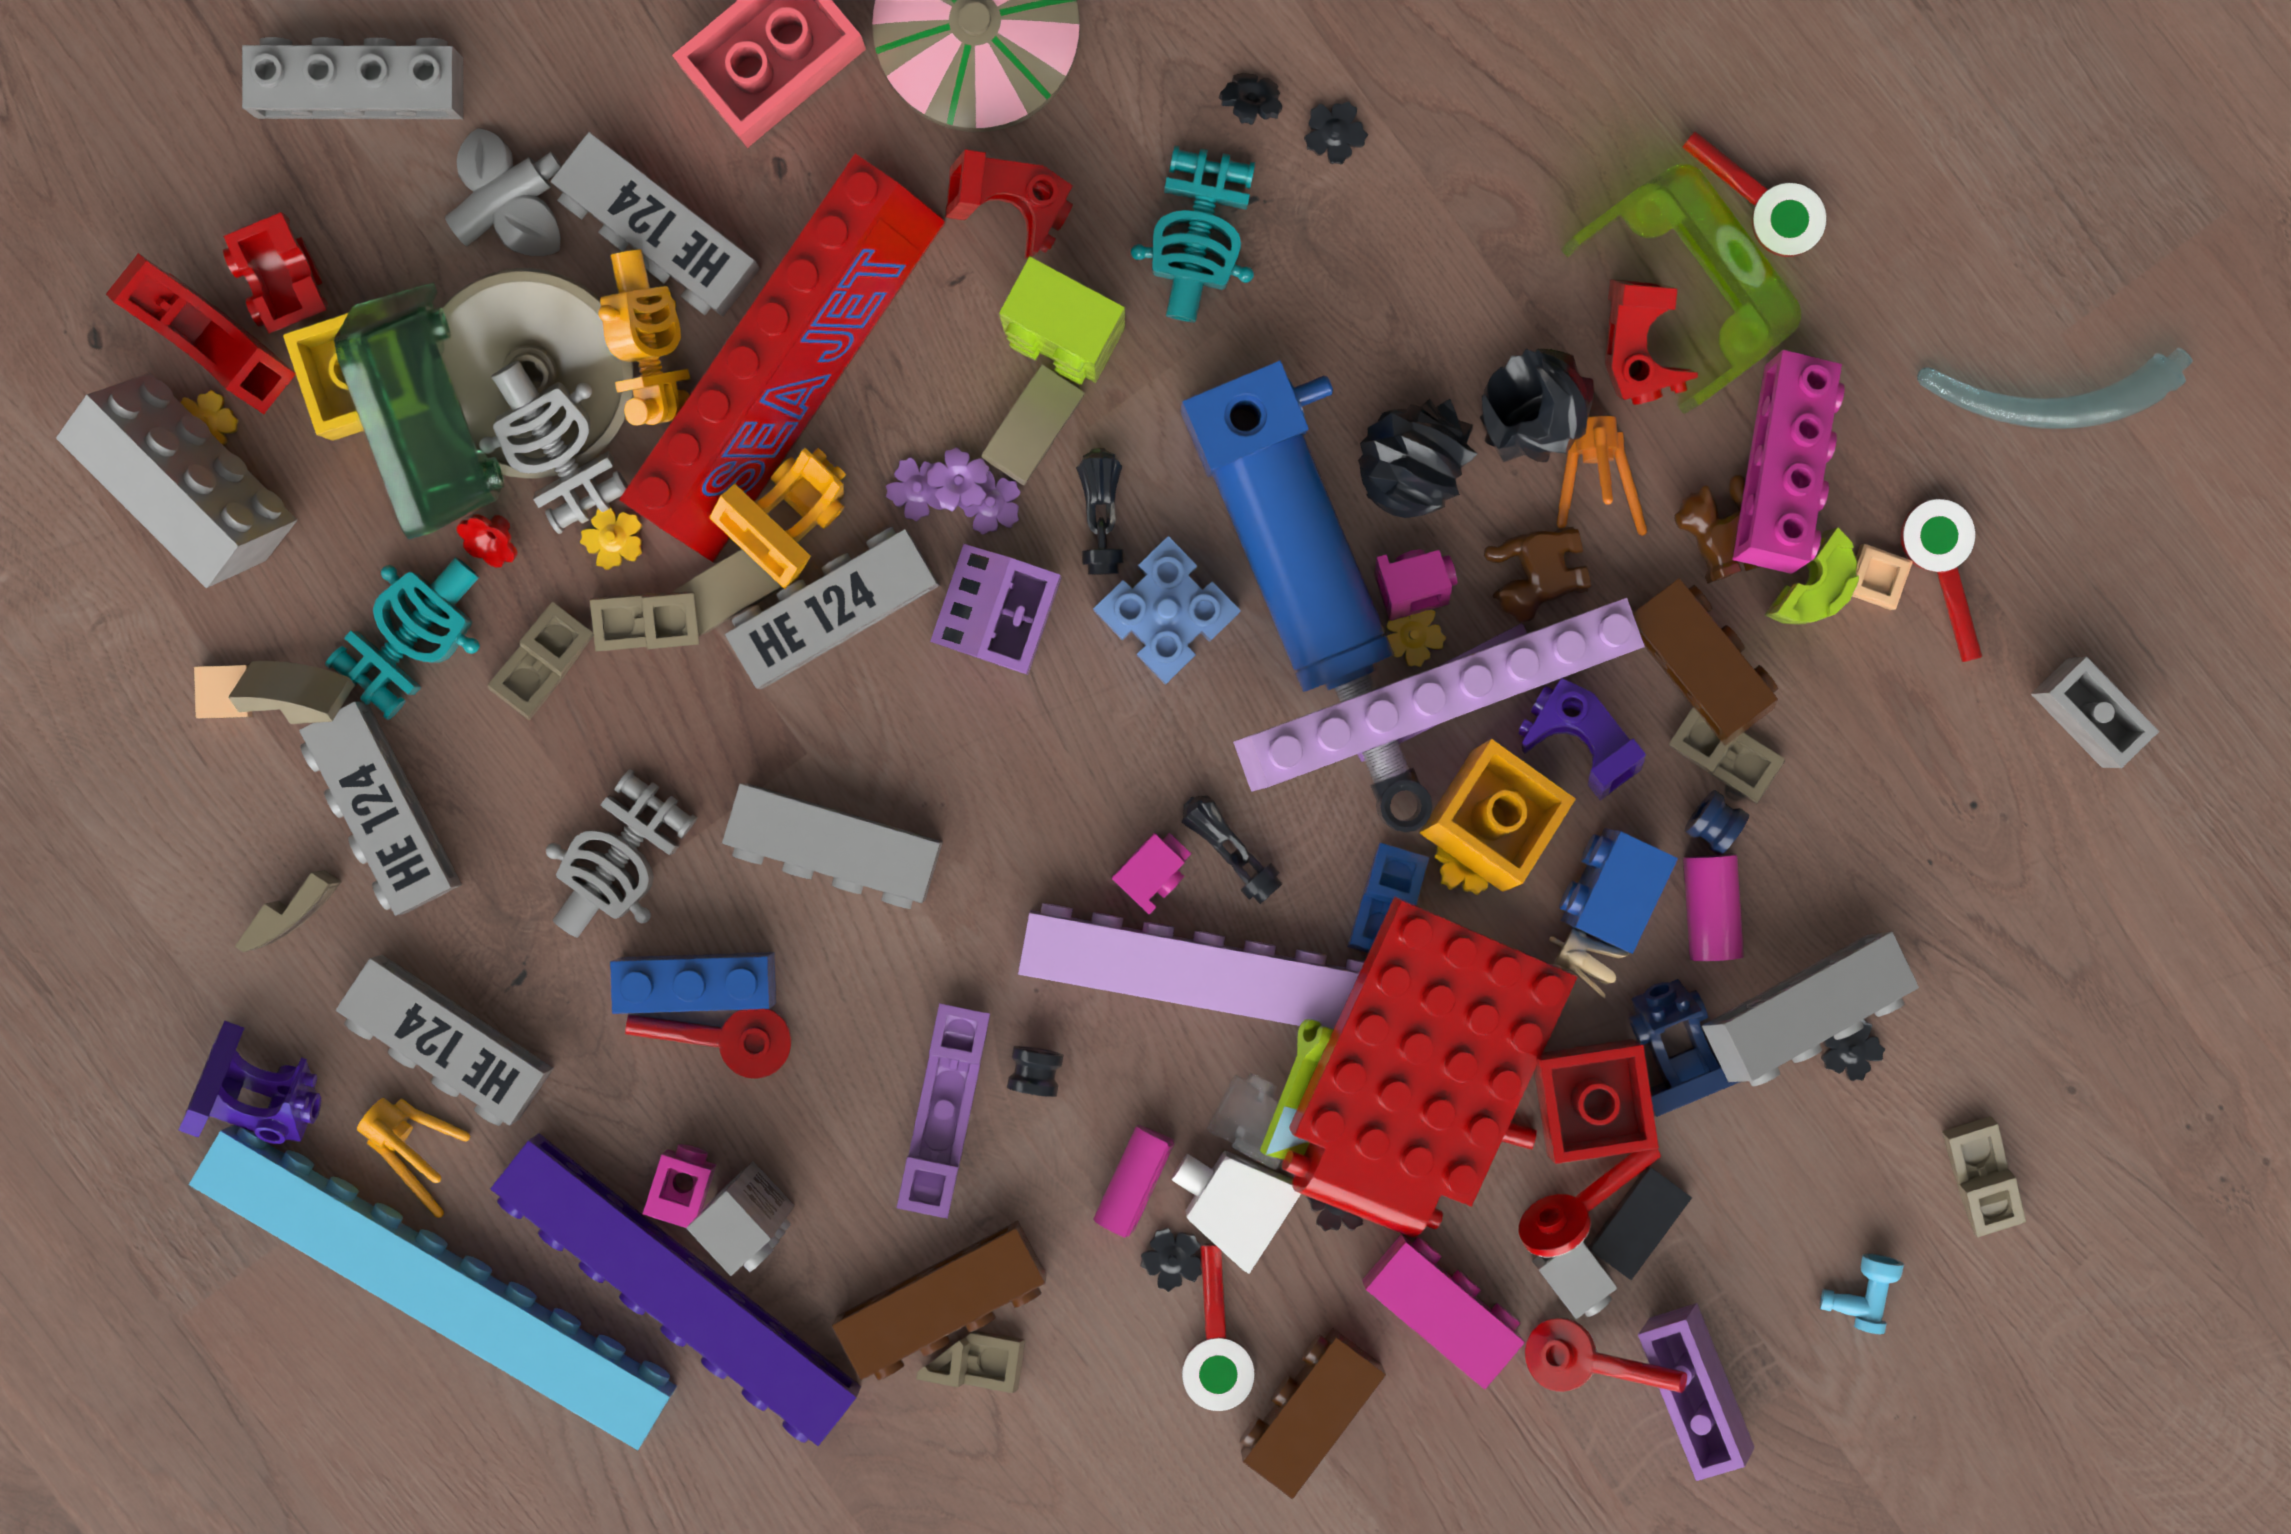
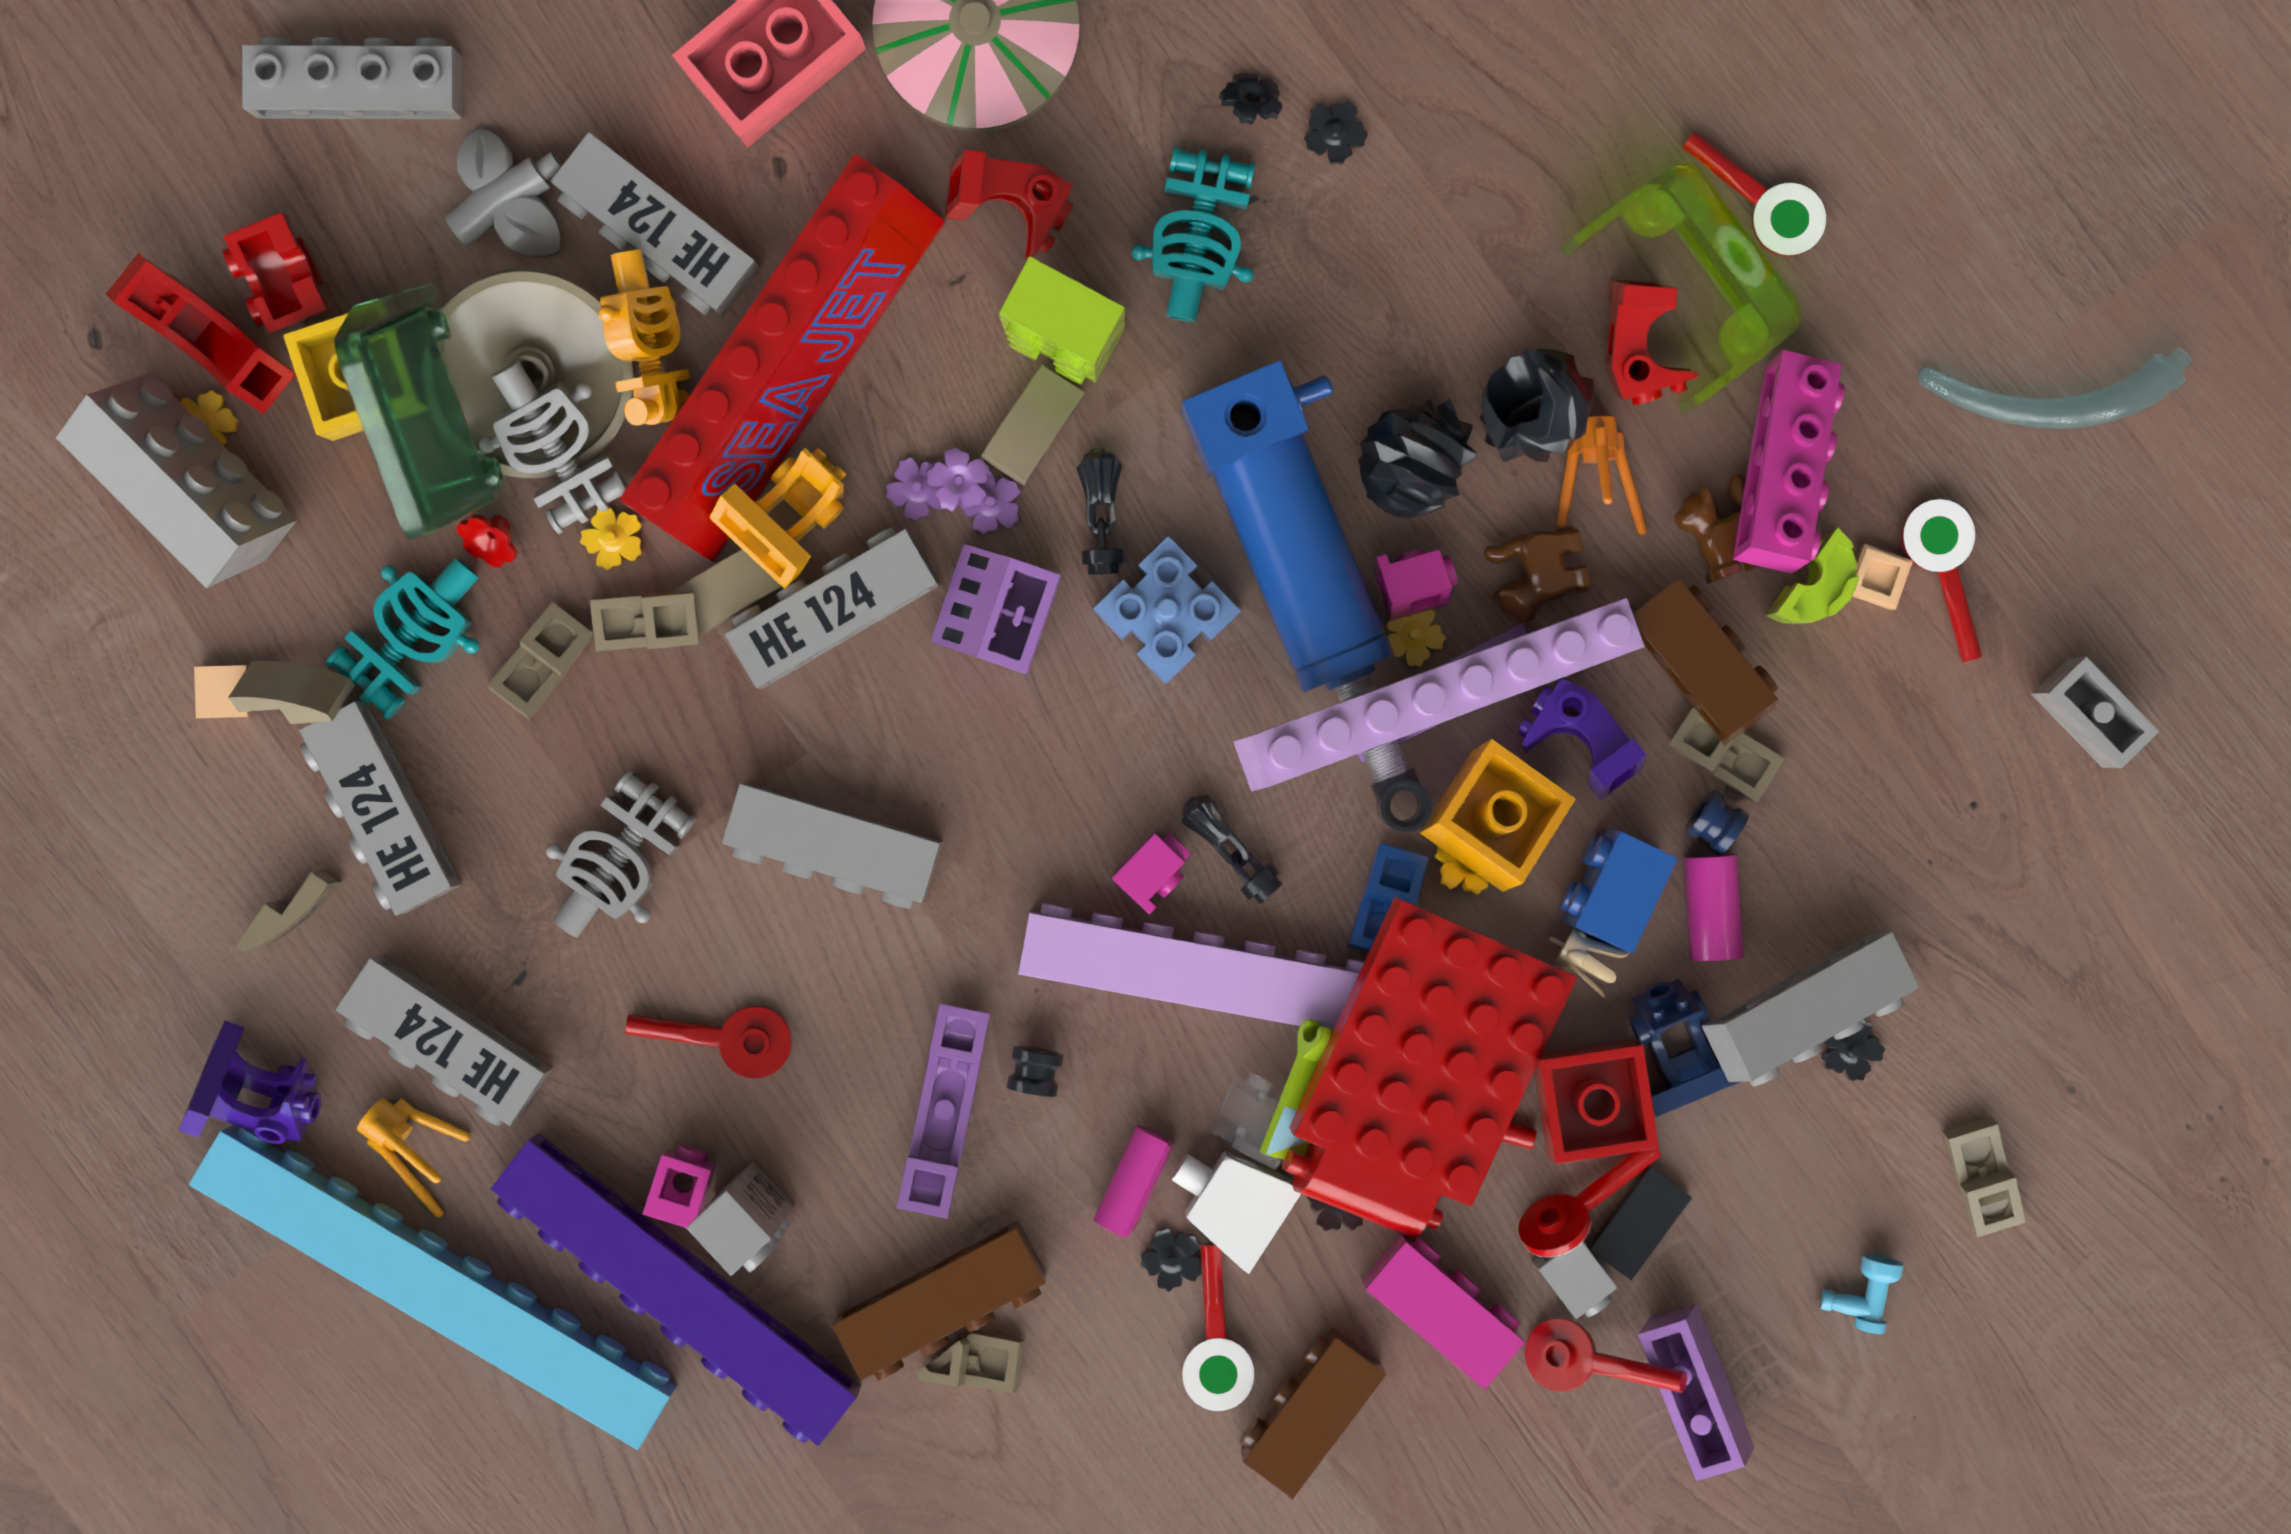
blue brick [610,952,776,1014] -> none

